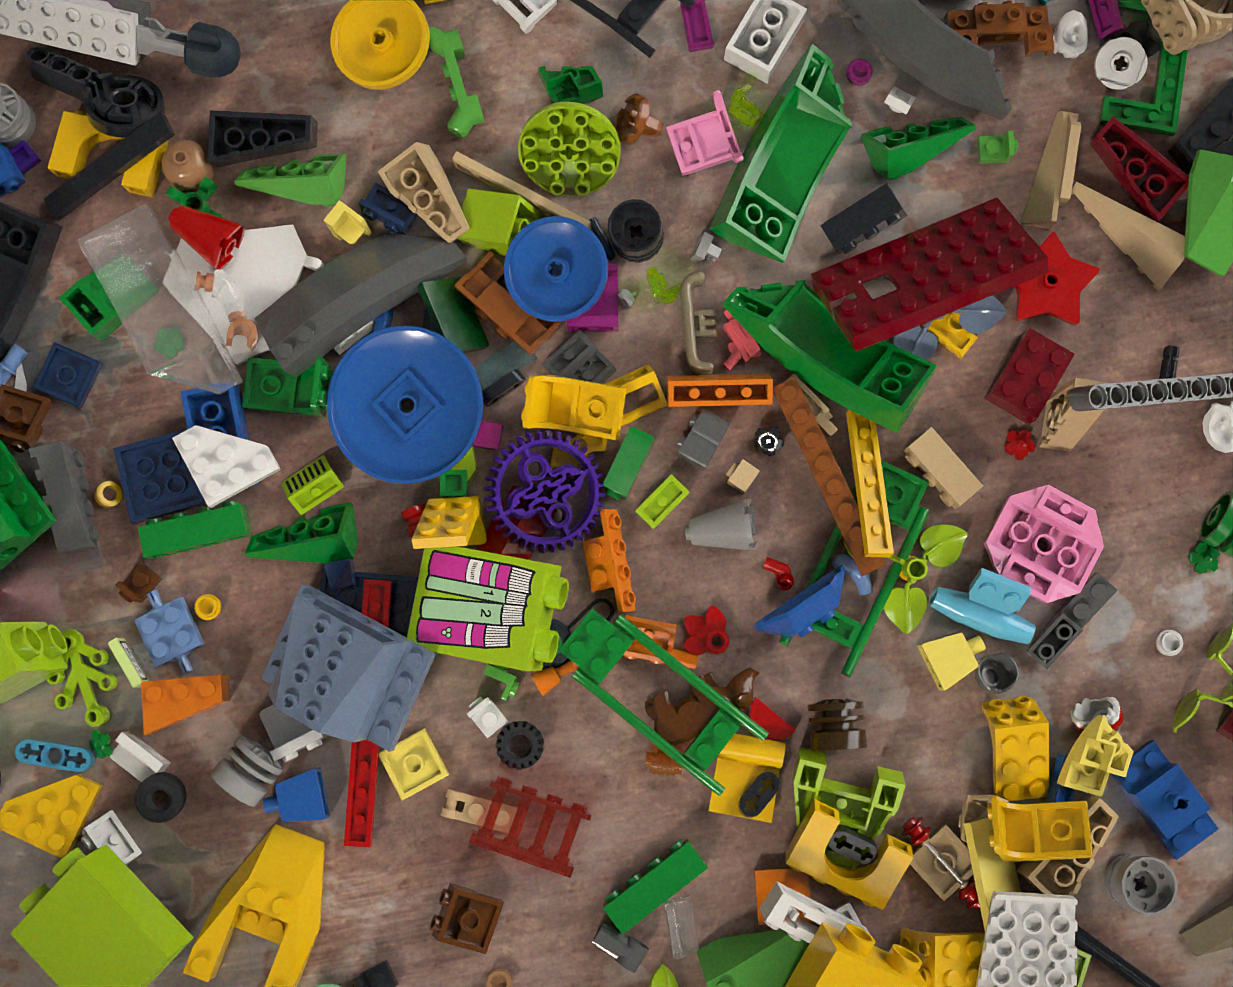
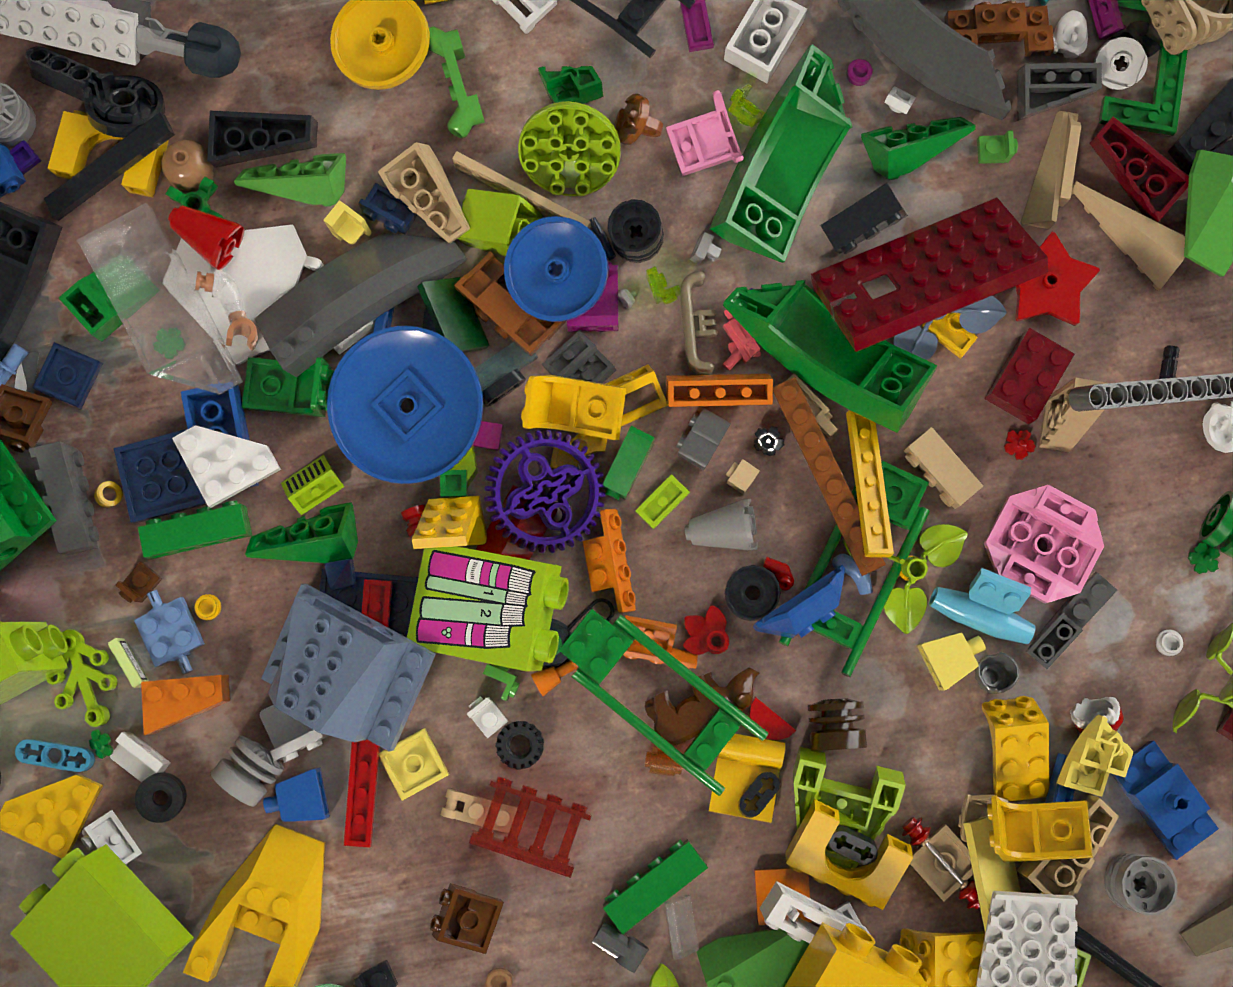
none -> black wheel [724,565,781,621]
none -> dark grey wedge [1017,63,1102,121]

